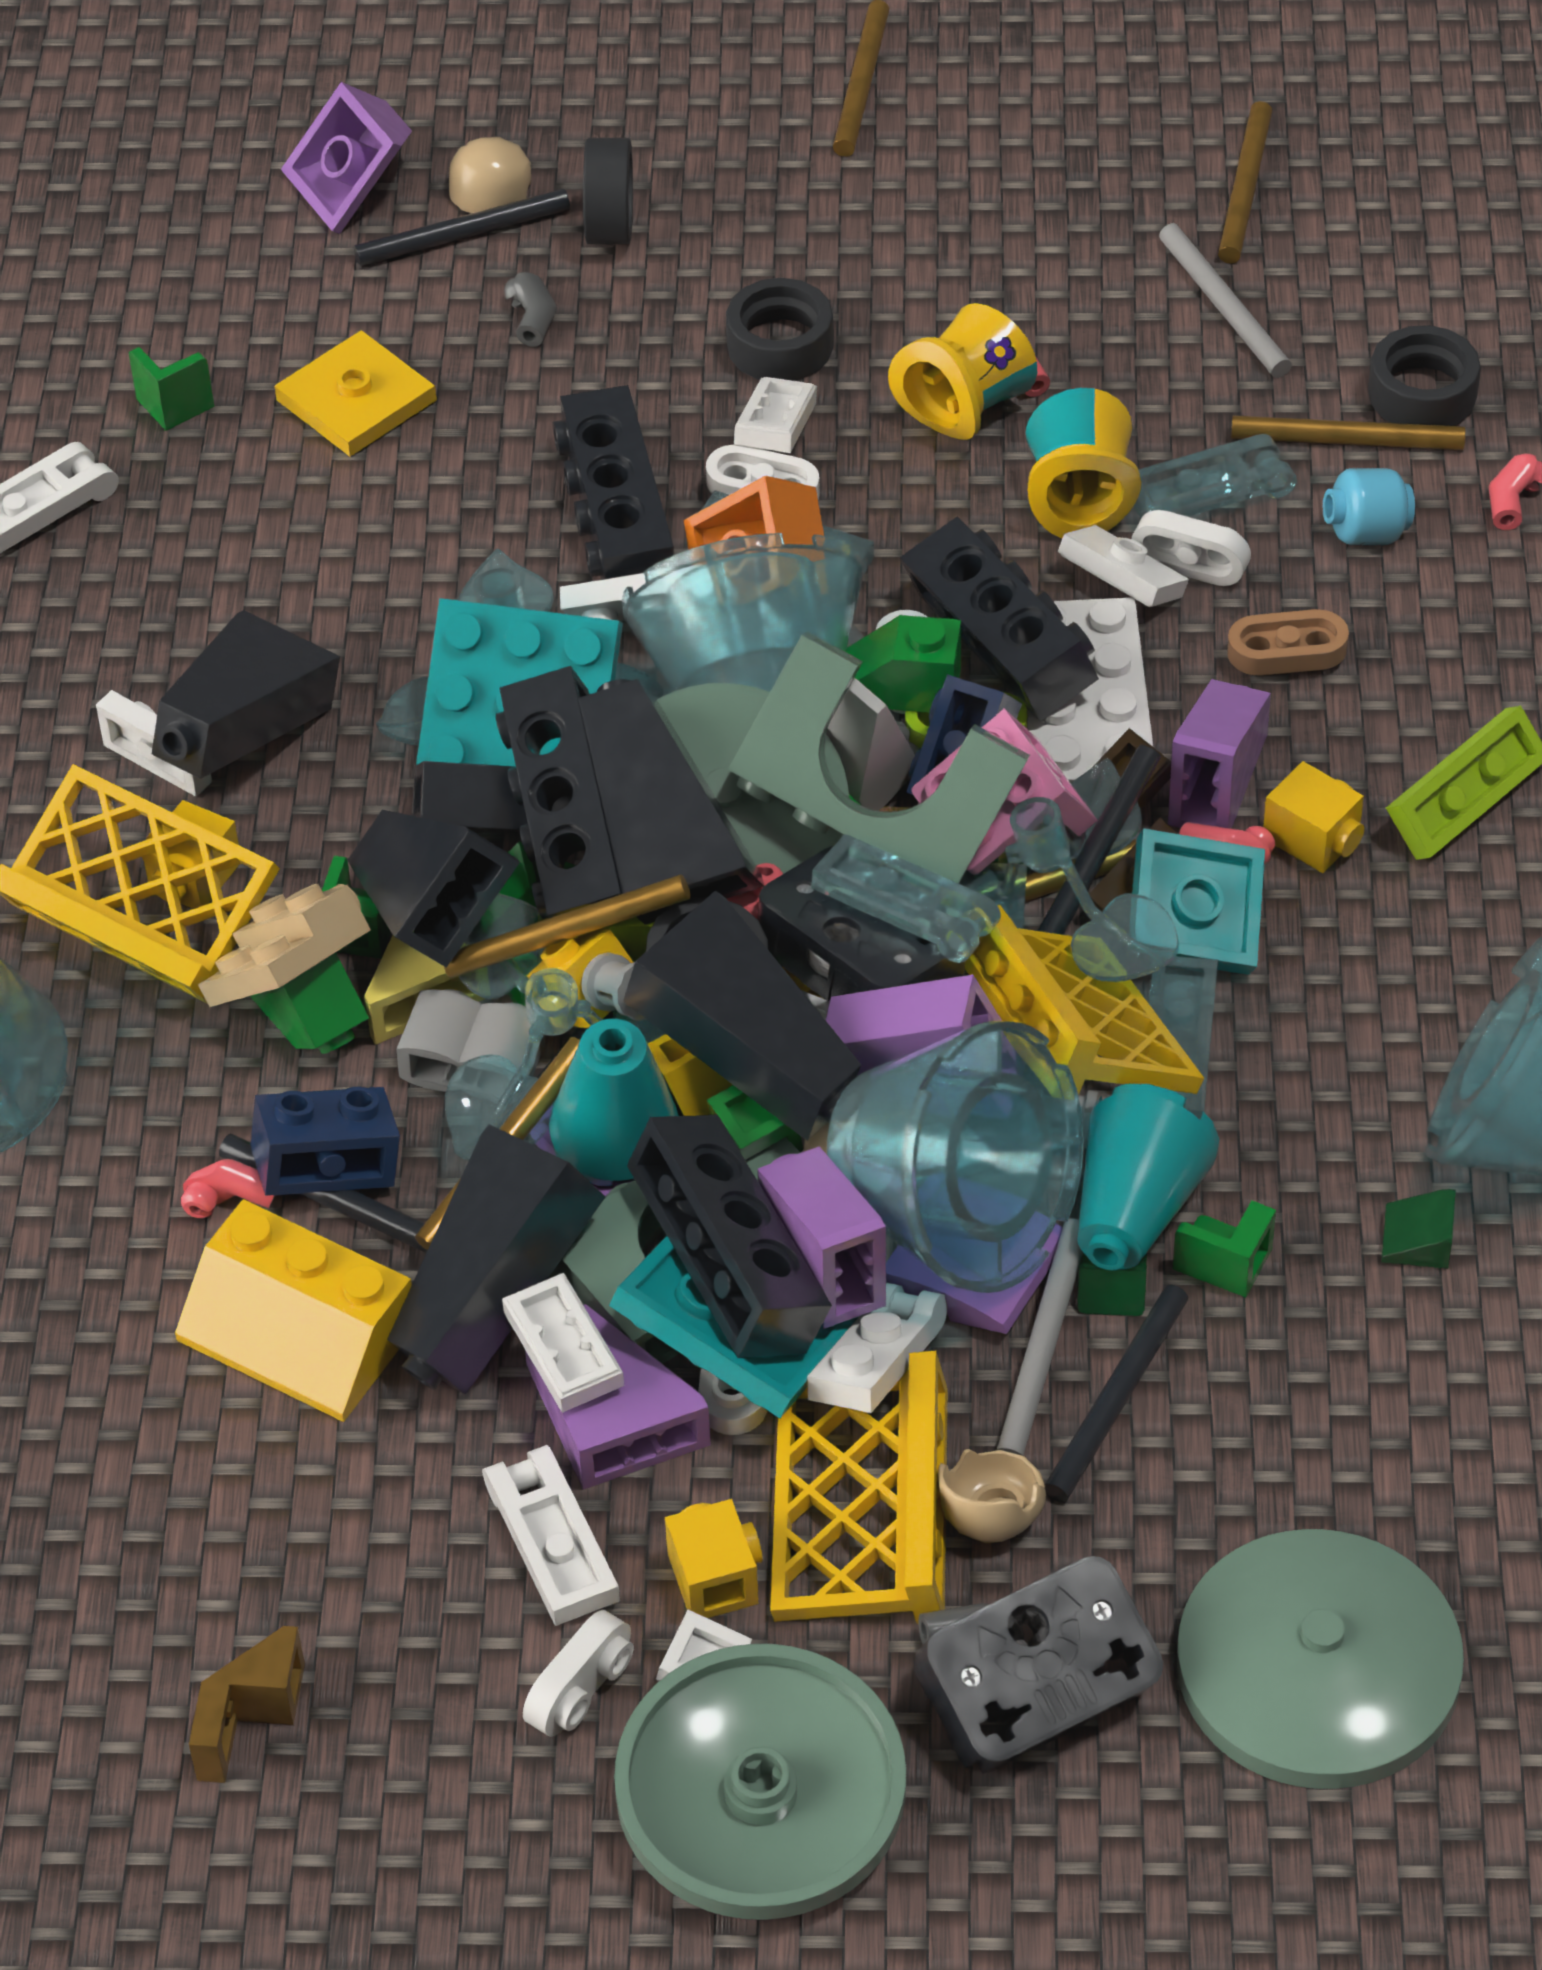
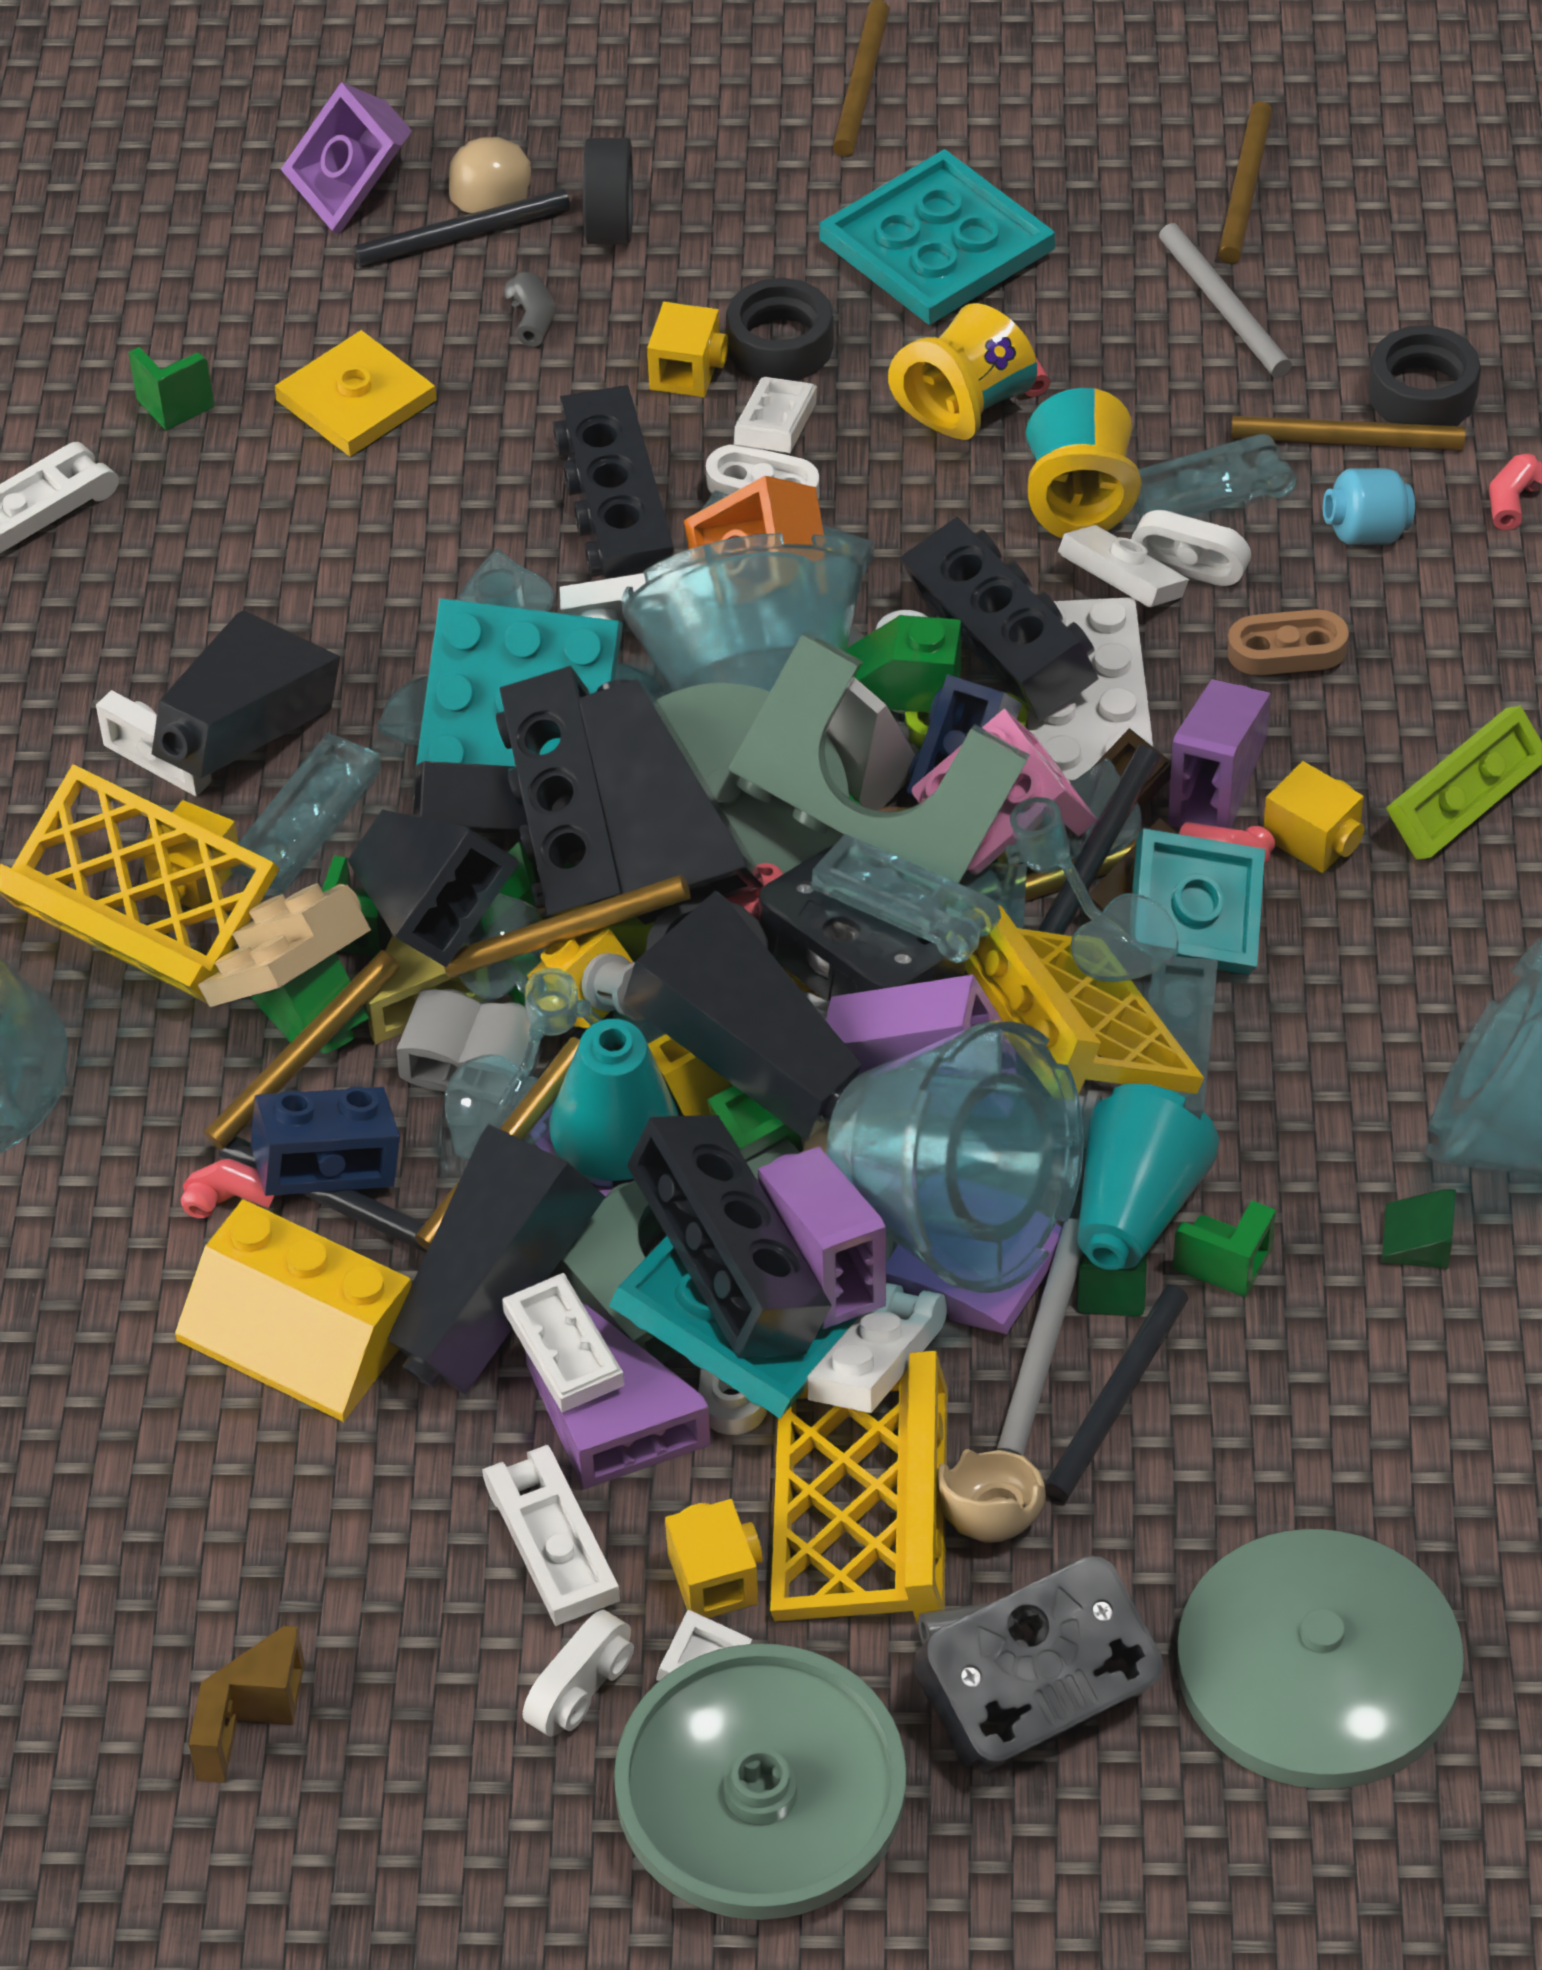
none -> pearl gold bar [204,950,400,1150]
none -> clear light blue plate [230,732,382,893]
none -> yellow brick [647,302,728,398]
none -> teal plate [819,149,1056,325]

